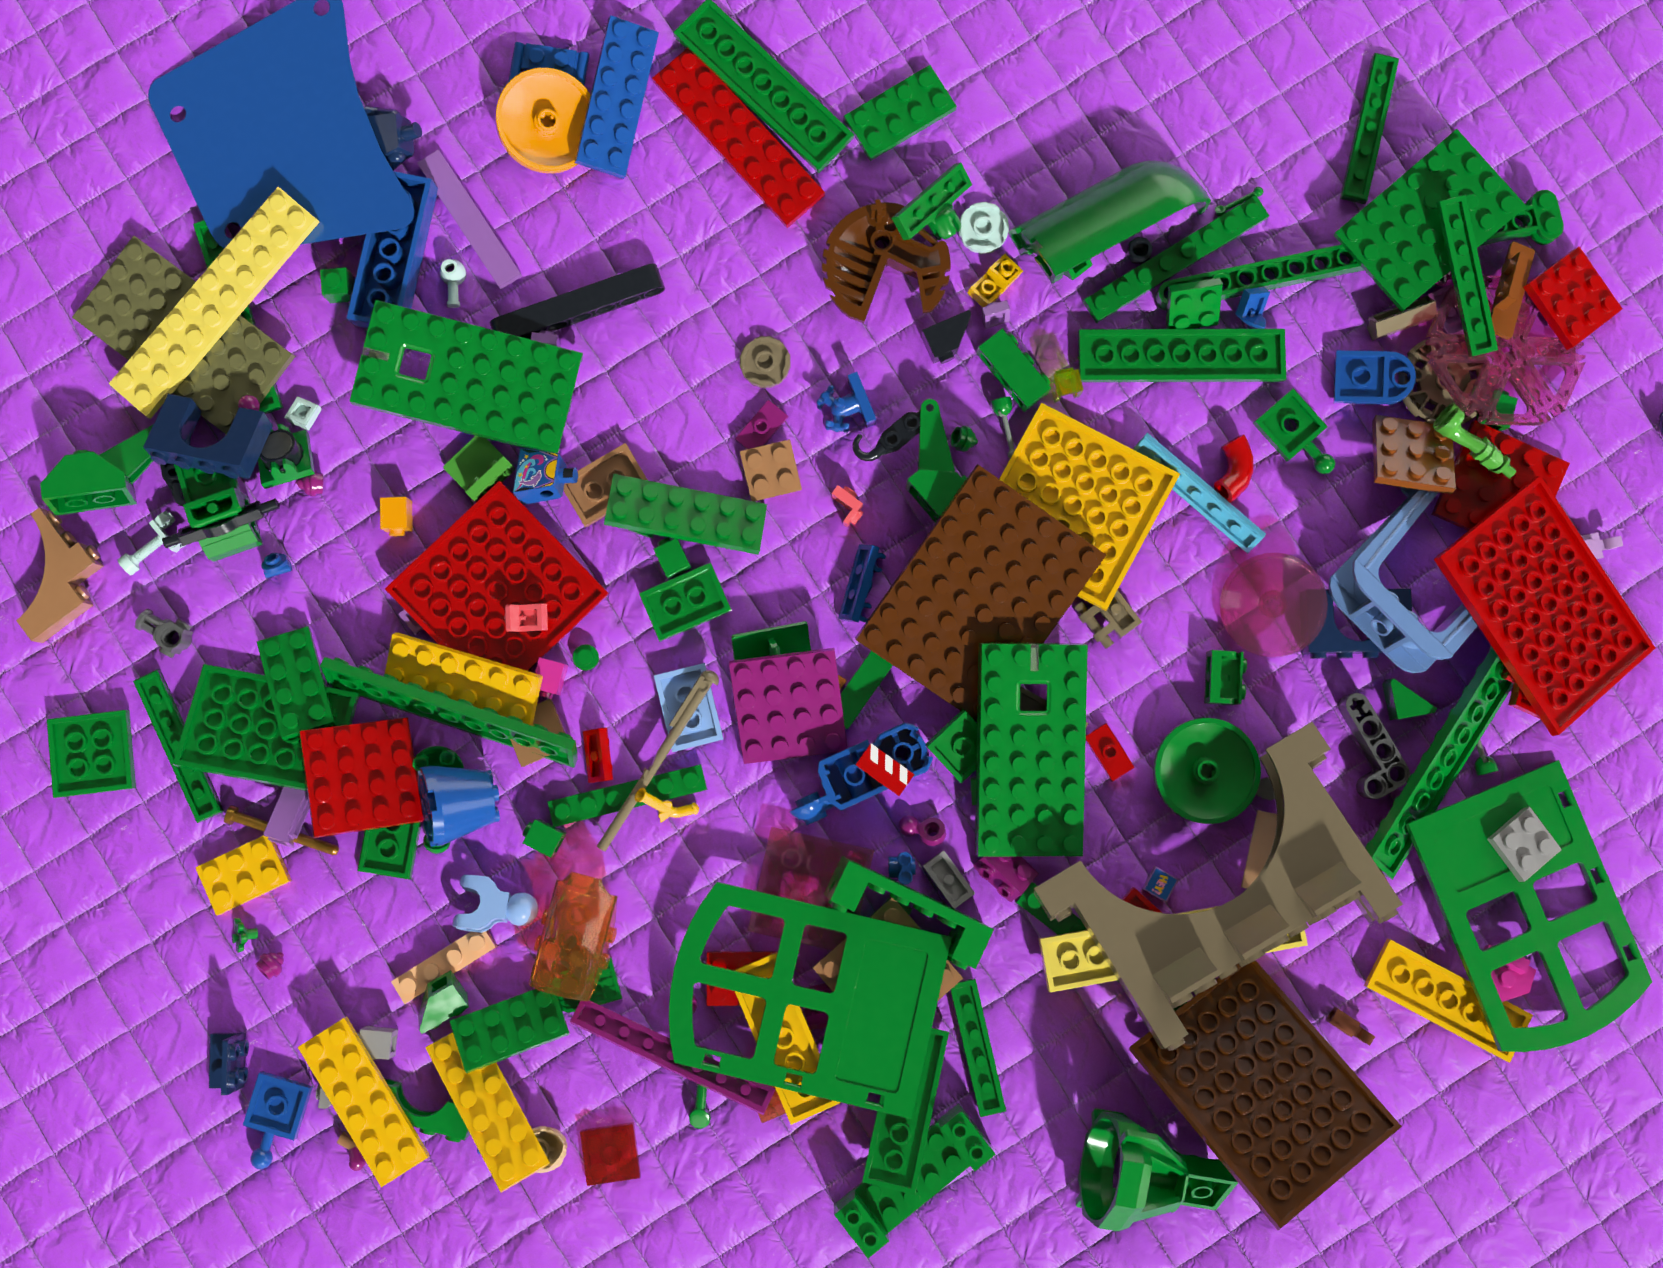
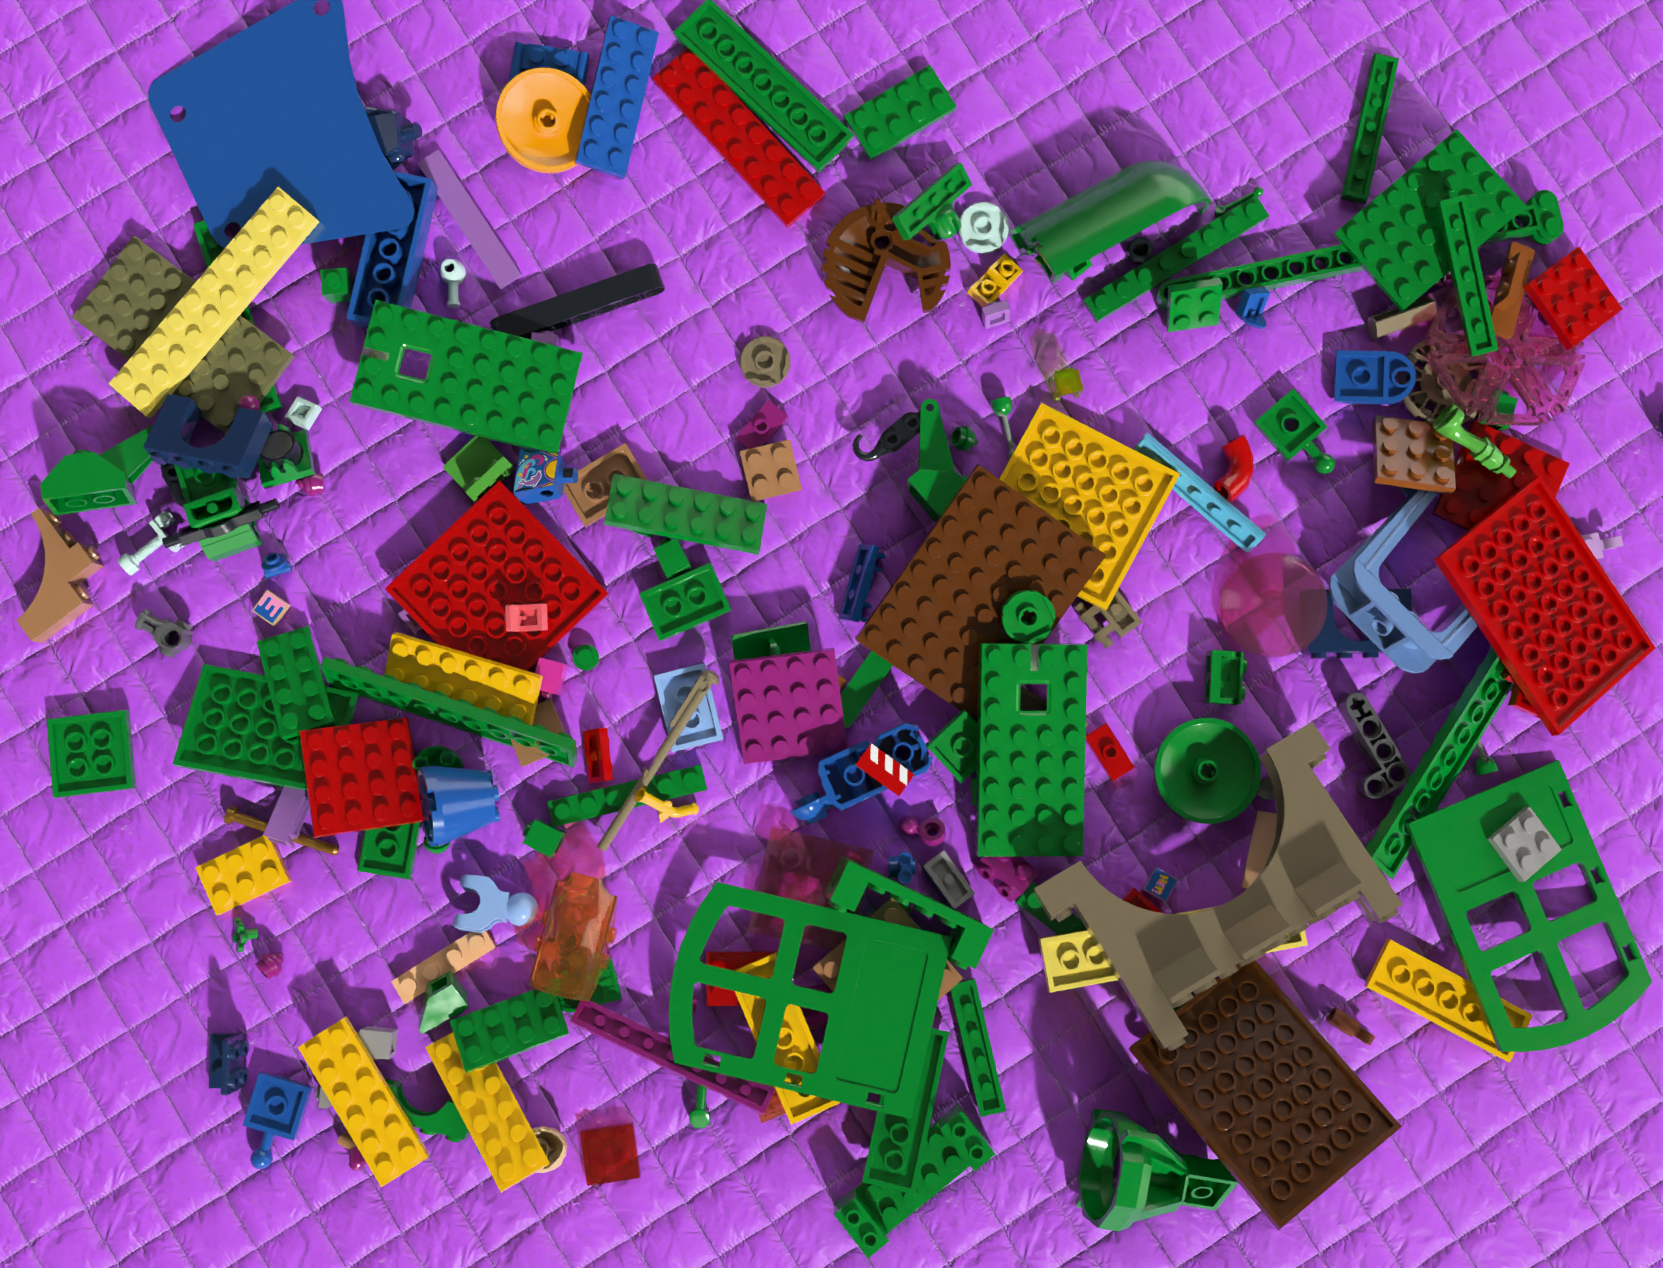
green tile [133,670,224,823] -> none
light orange brick [380,497,413,537] -> none
blue piece [816,372,876,433] -> none
coral bracket [831,485,864,527] -> none
black slope [921,310,971,364] -> none
green brick [976,328,1051,412] -> none
green plate [1078,329,1286,382] -> none
green slope [1382,678,1437,720] -> none
dark pink plate [1483,944,1536,1002] -> none
none -> tile [252,590,291,626]
none -> green plate [1001,590,1055,644]

